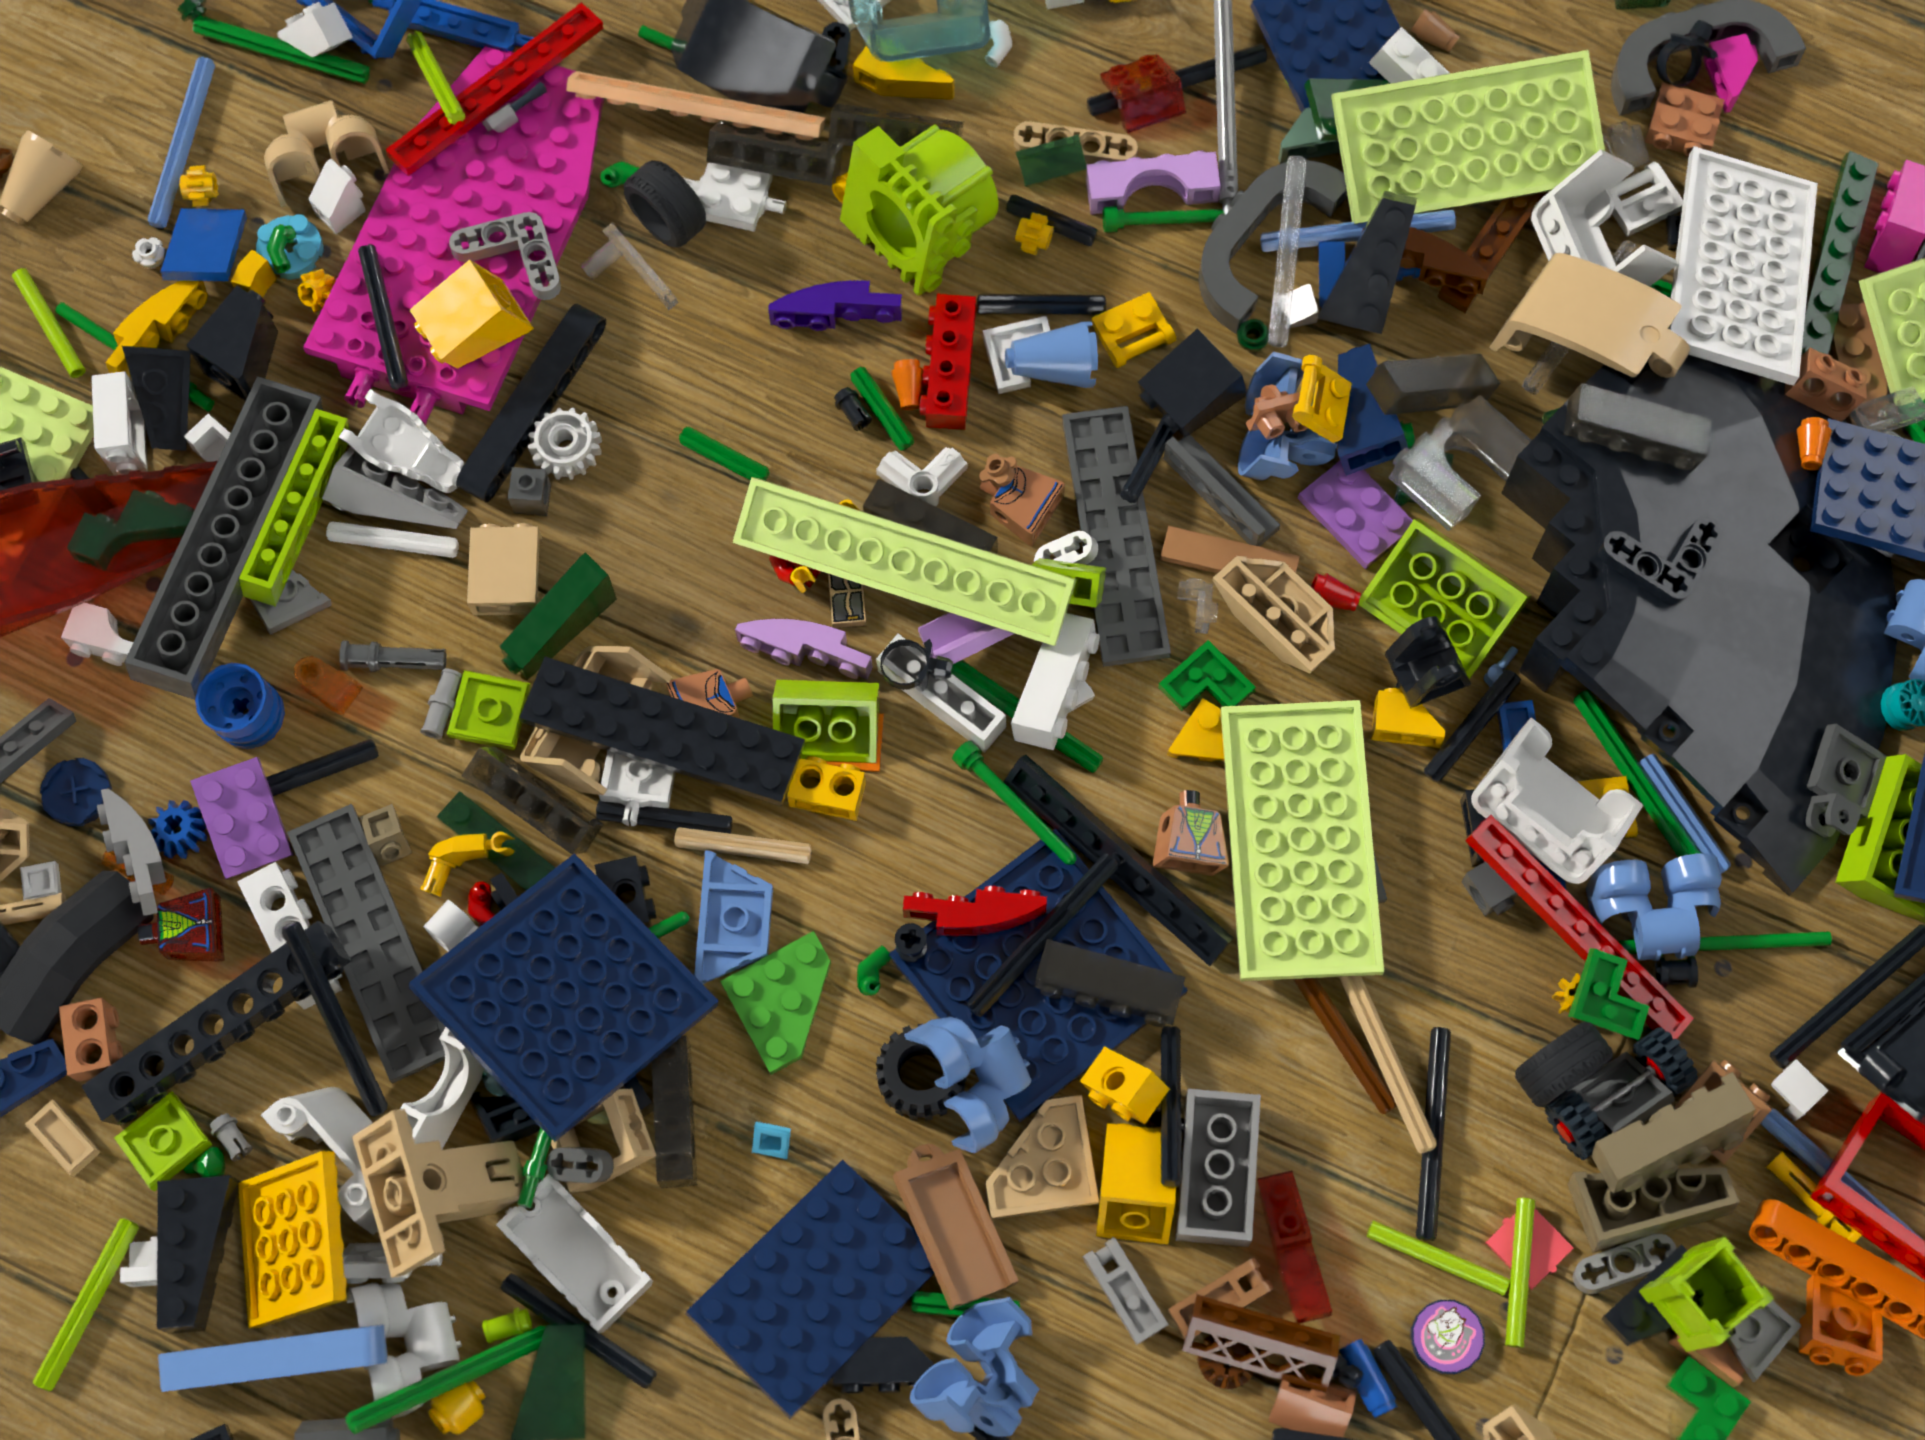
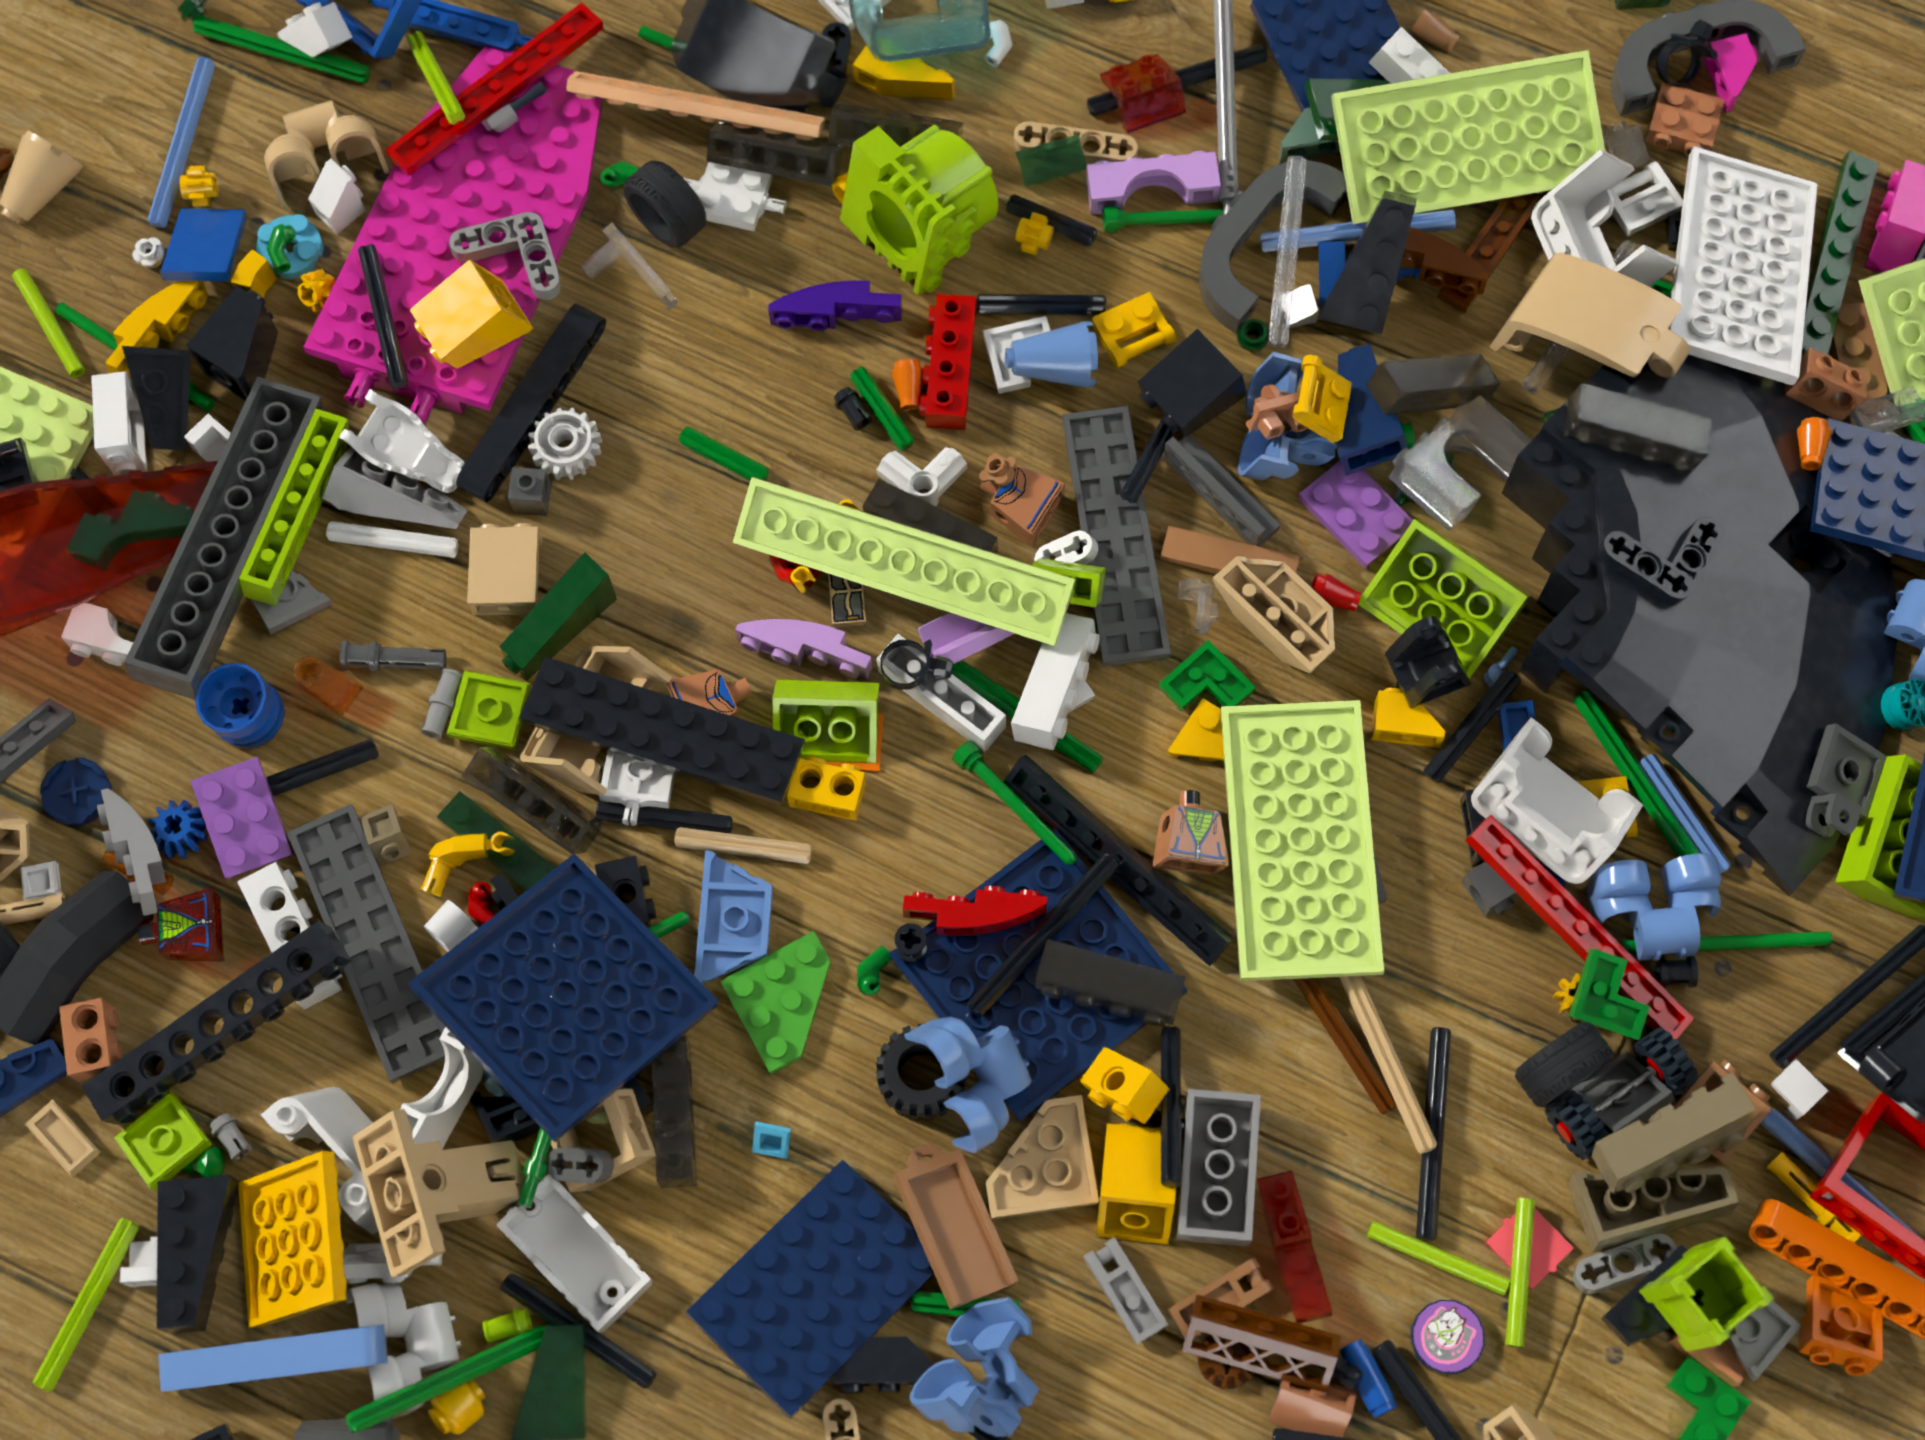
black axle [282,921,388,1116] -> none

